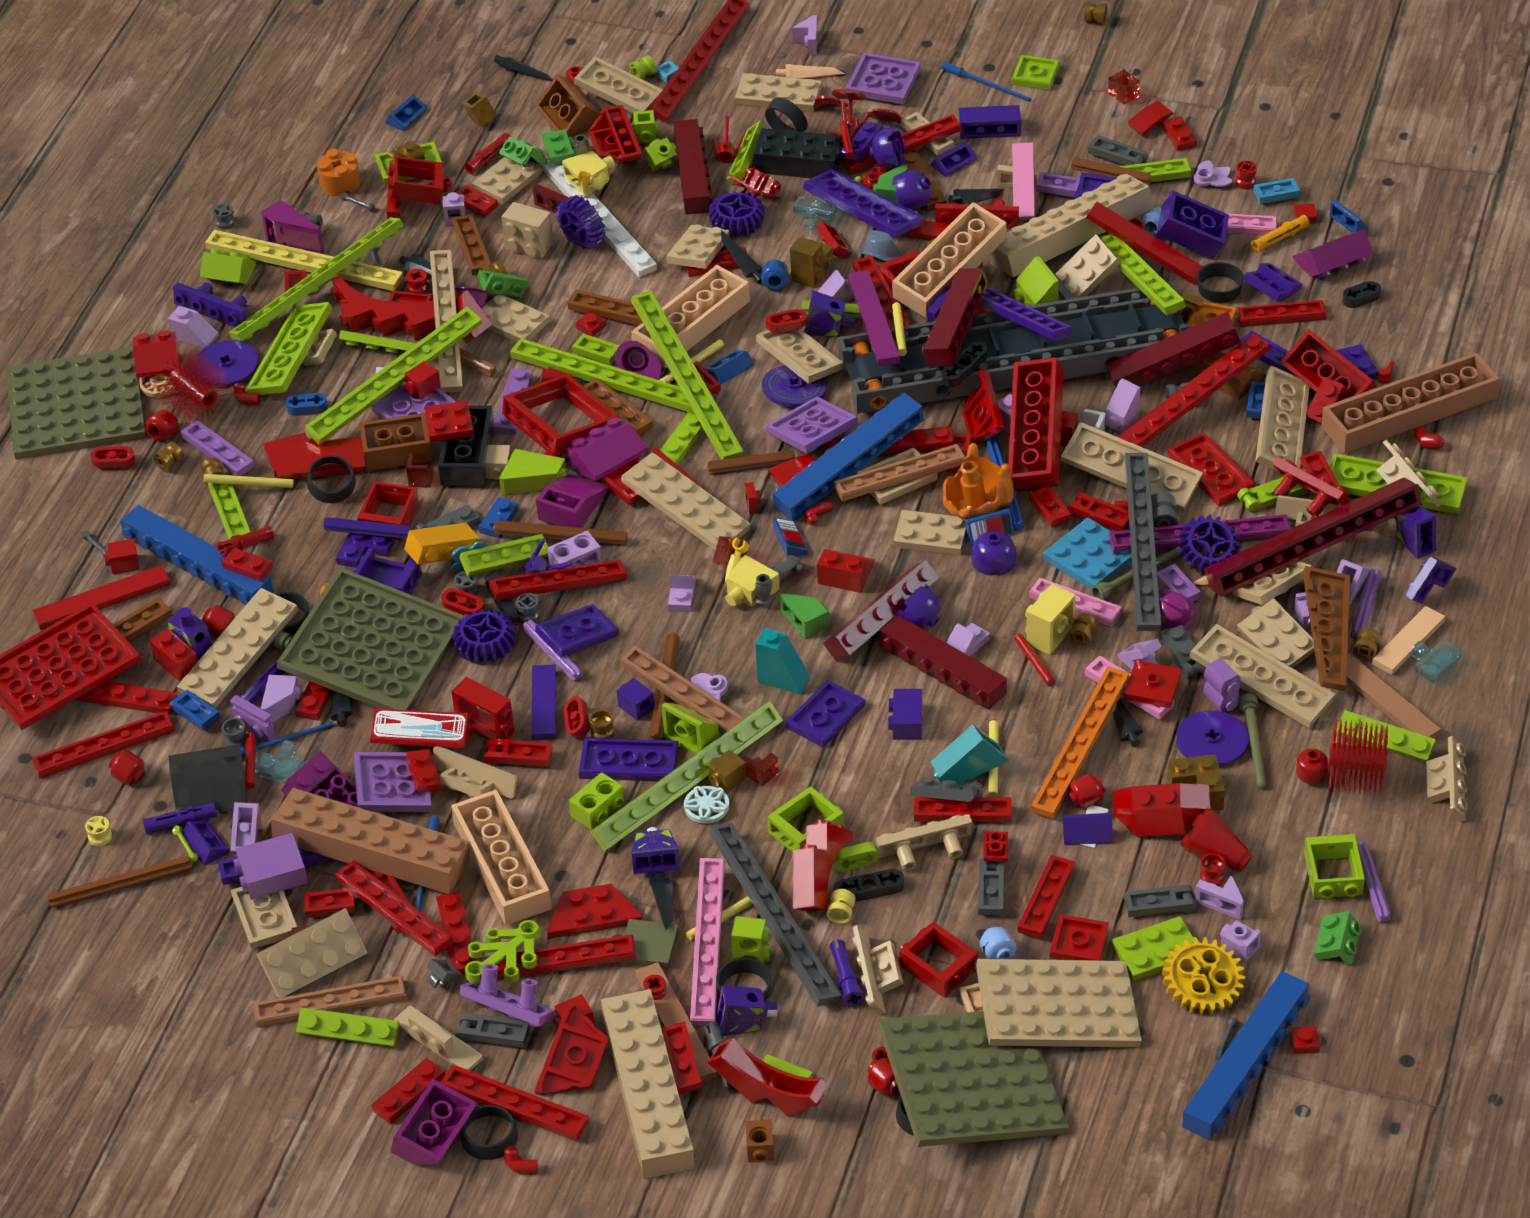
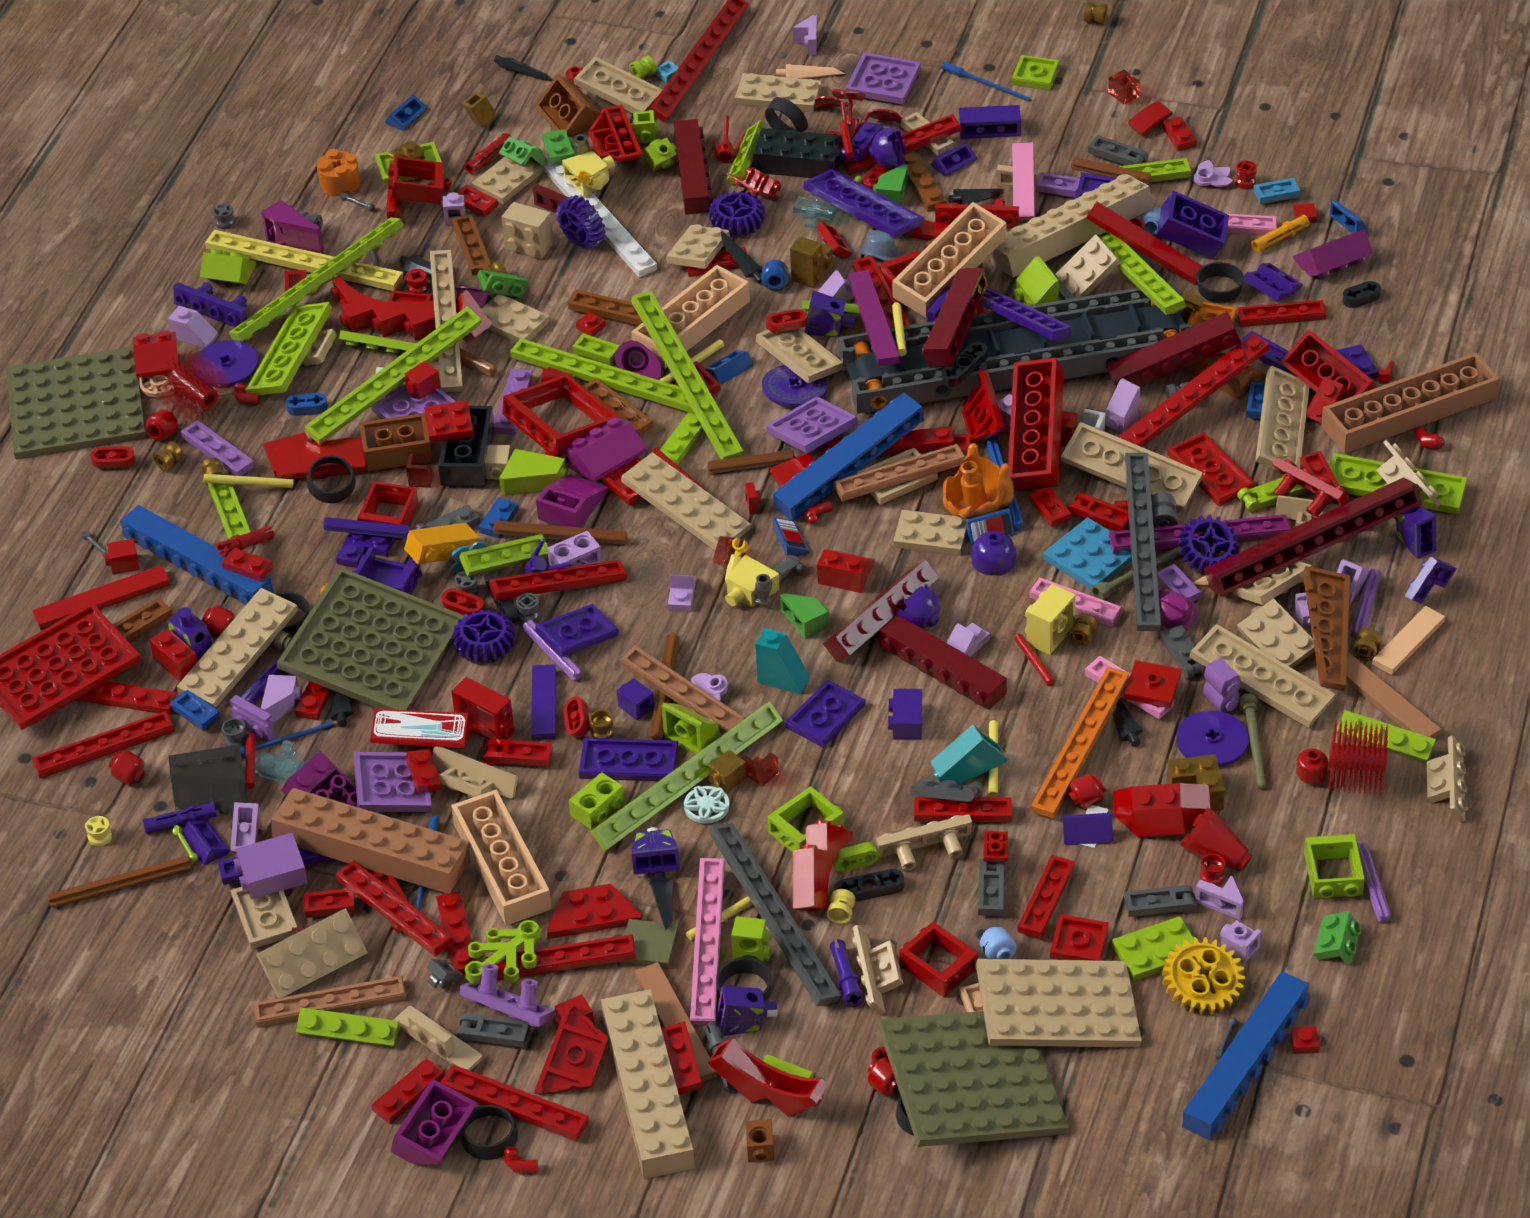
red bush [643,975,666,1000] -> none
dark purple cylinder [892,170,932,212] -> none
lavender slope [1117,639,1162,669] -> none
clear light blue plate [1411,639,1462,683] -> none

